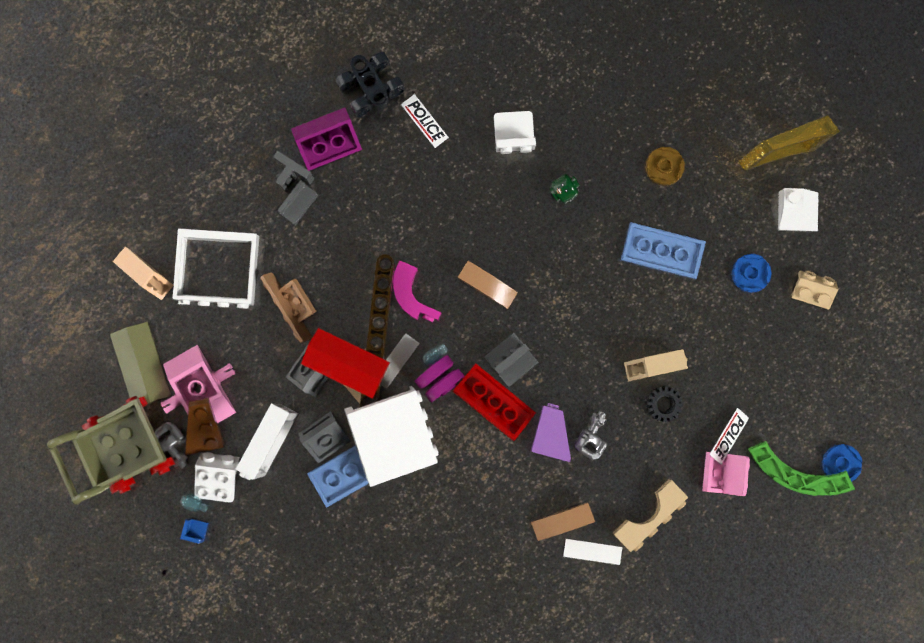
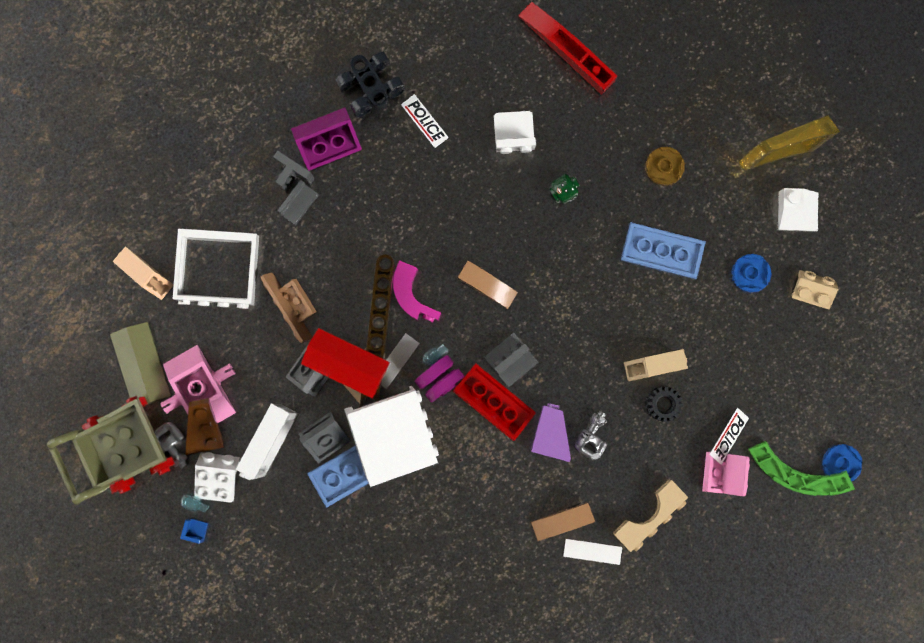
none -> red slope [518,2,617,95]

